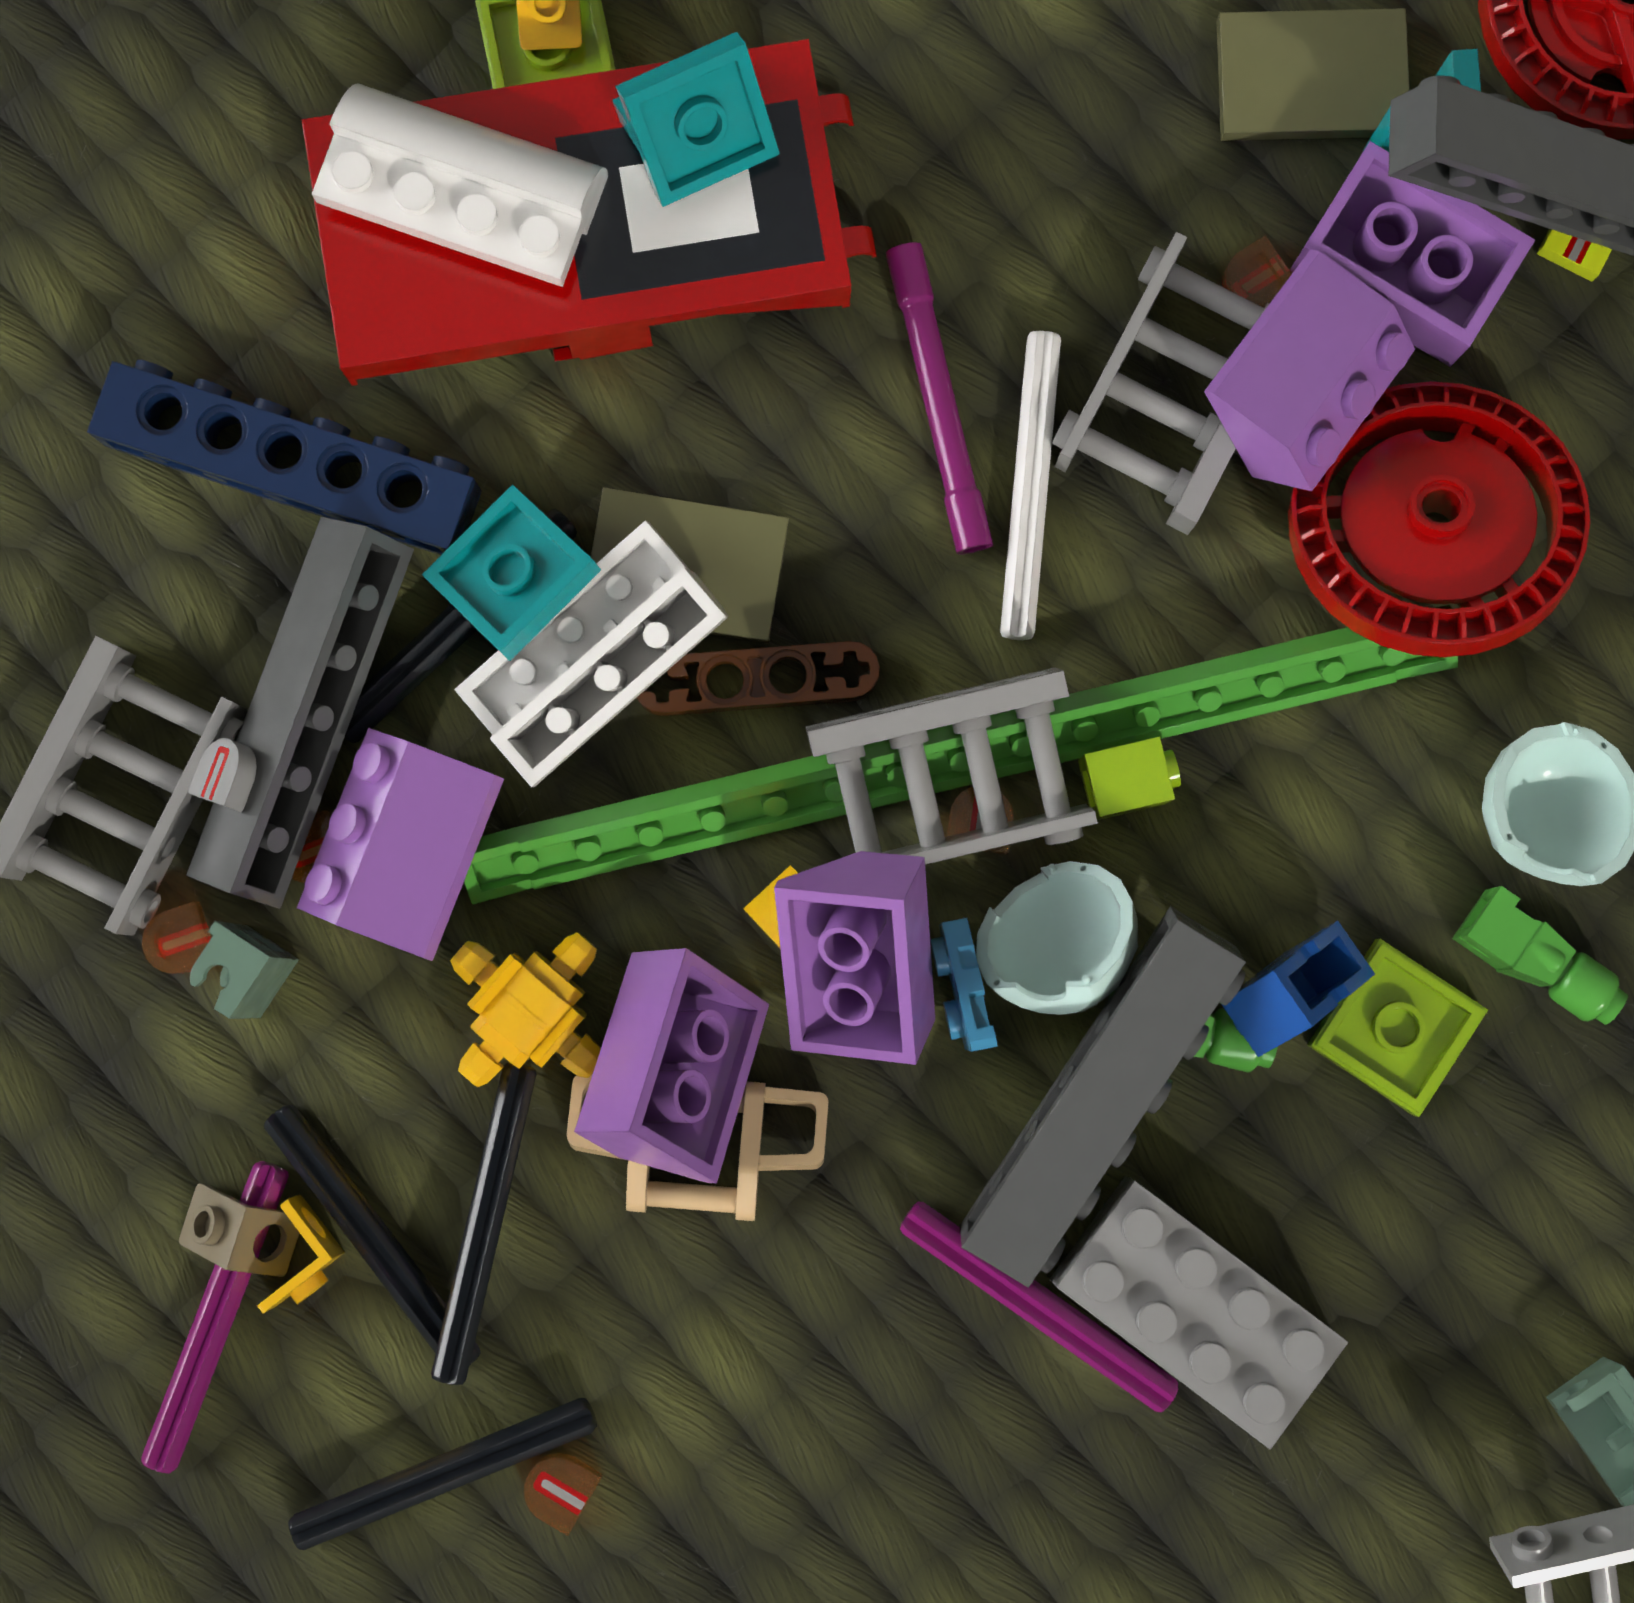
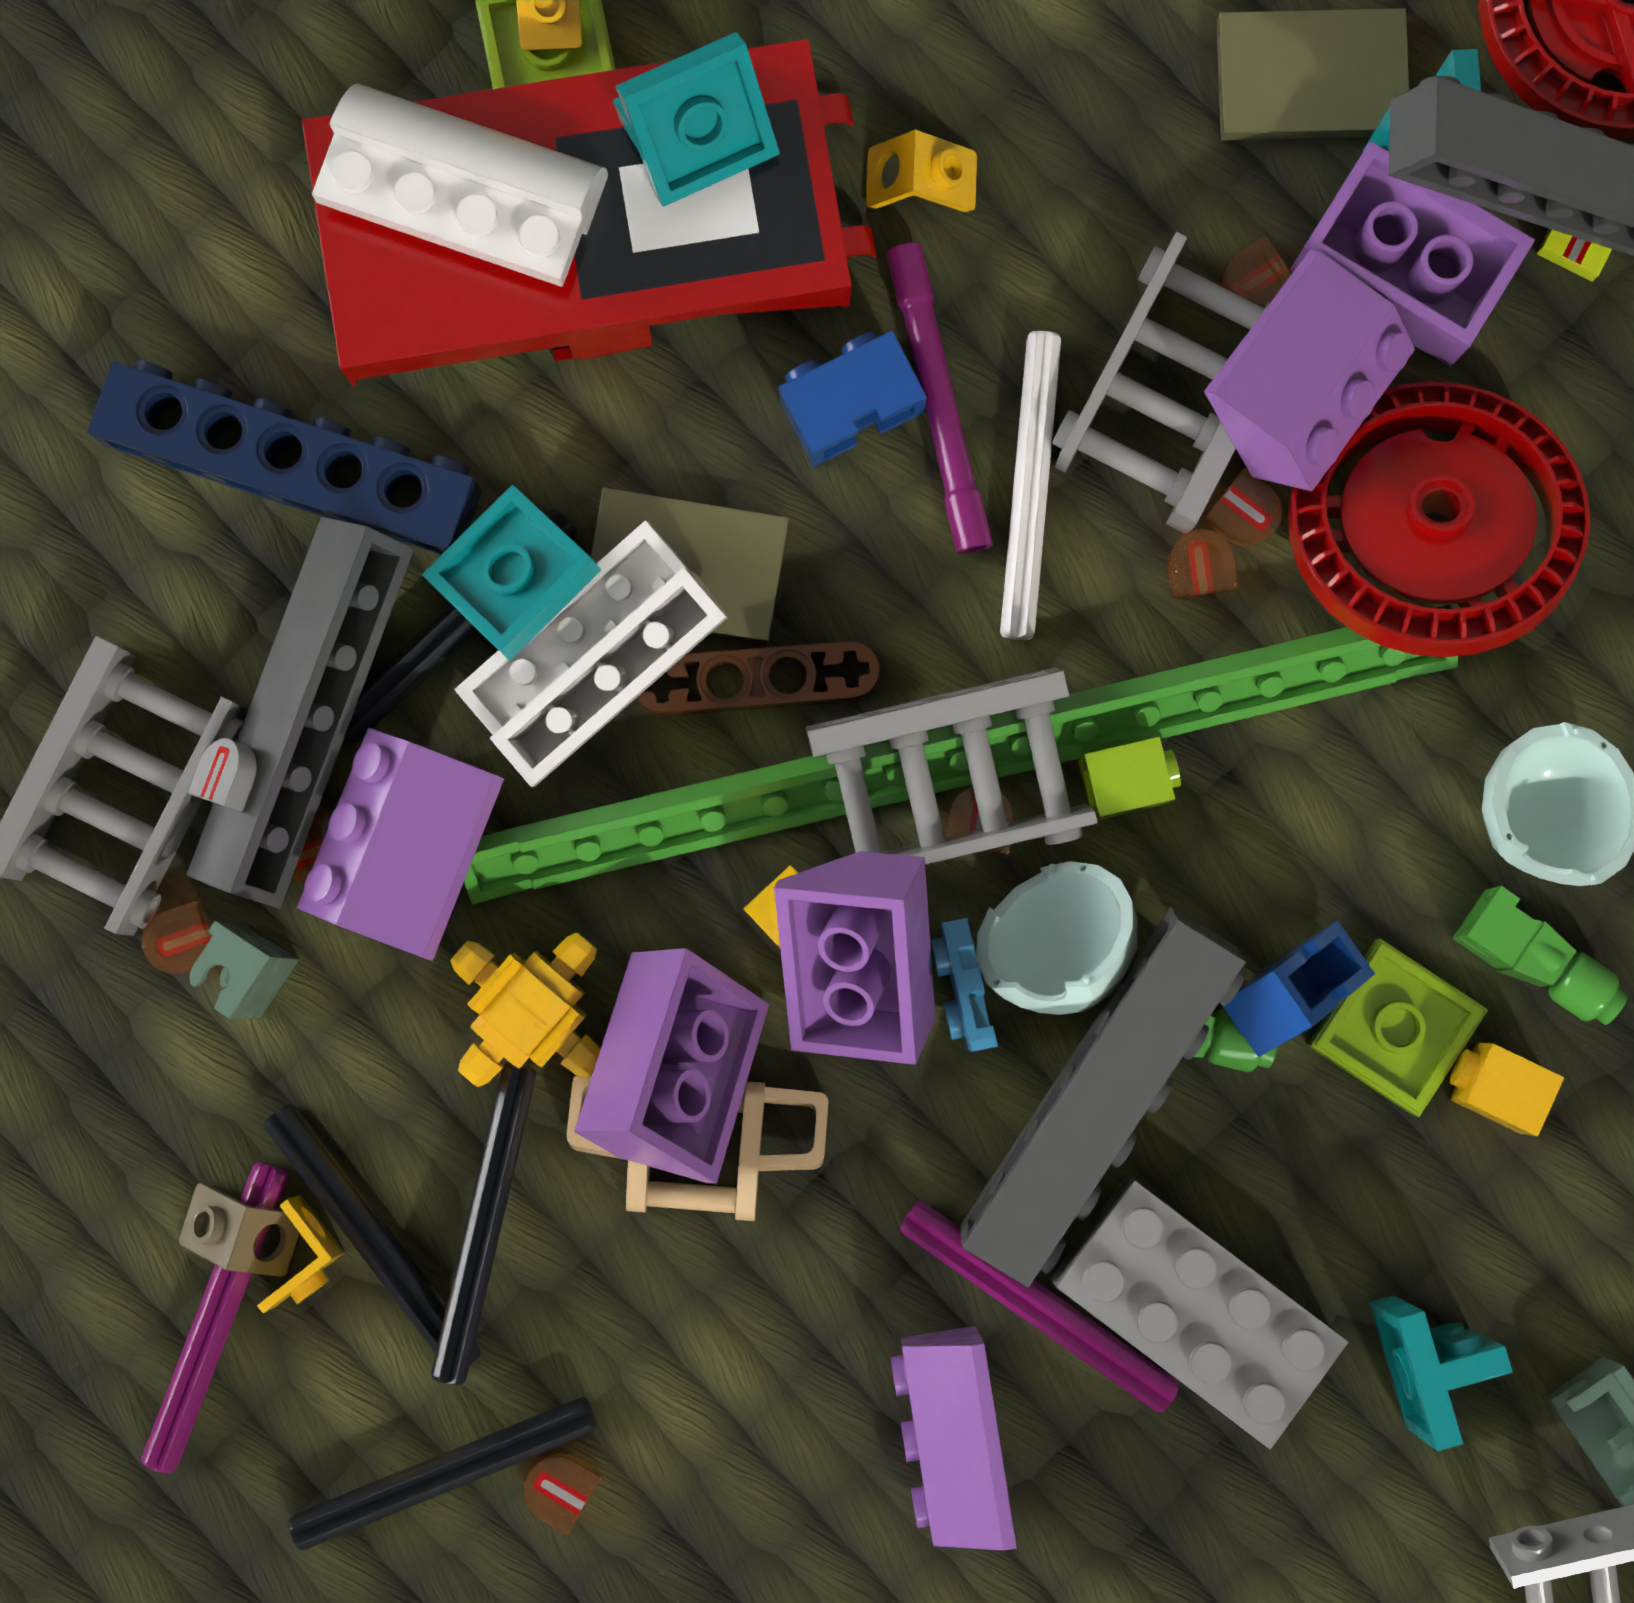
none -> blue brick [778,331,927,467]
none -> yellow bracket [866,129,977,213]
none -> medium lavender slope [890,1326,1017,1551]
none -> clear orange tile [1168,529,1238,598]
none -> clear orange tile [1203,468,1282,546]
none -> teal bracket [1369,1295,1513,1452]
none -> yellow brick [1450,1042,1565,1137]

